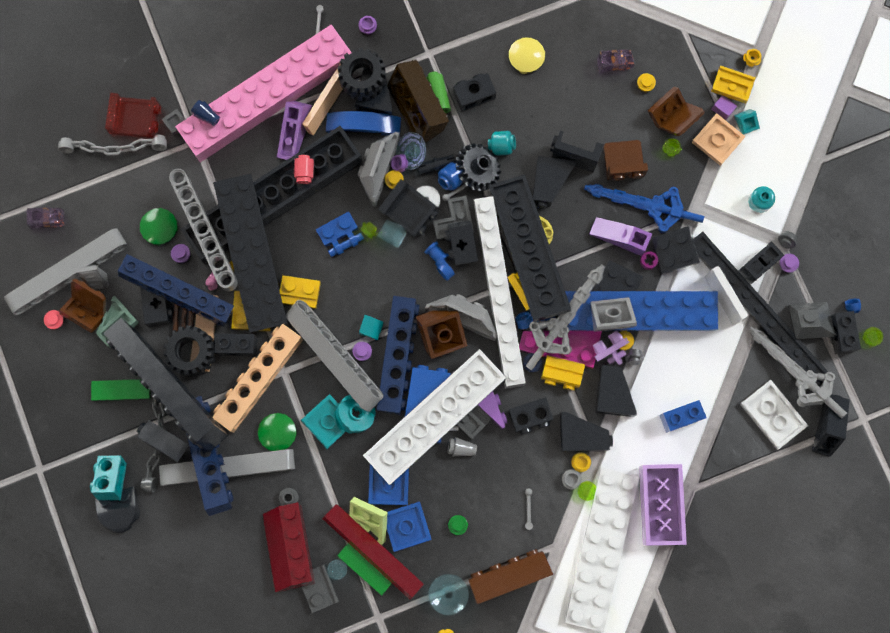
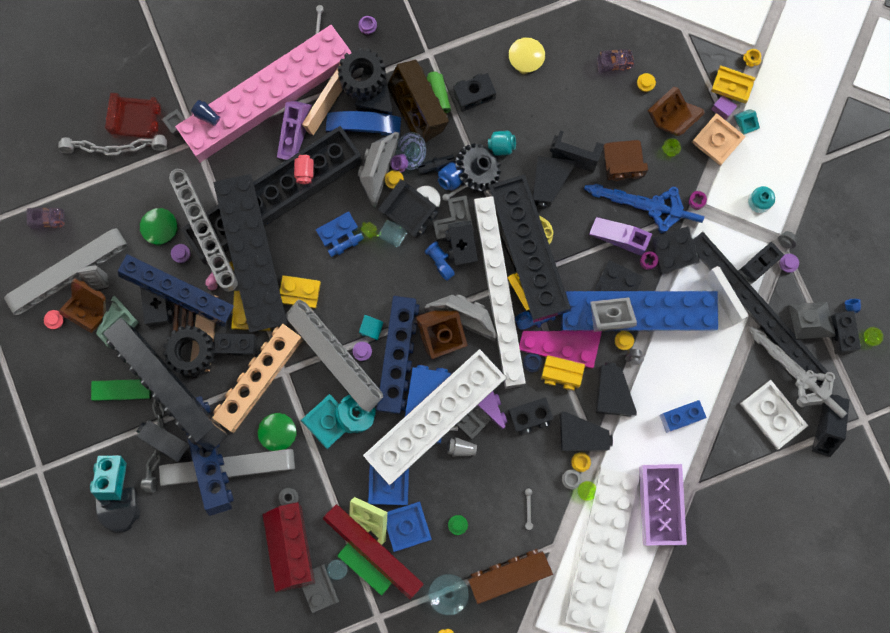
light grey bar [526,264,605,370] -> none
lavender hips [592,331,629,365] -> none
none -> magenta bush [689,191,707,210]

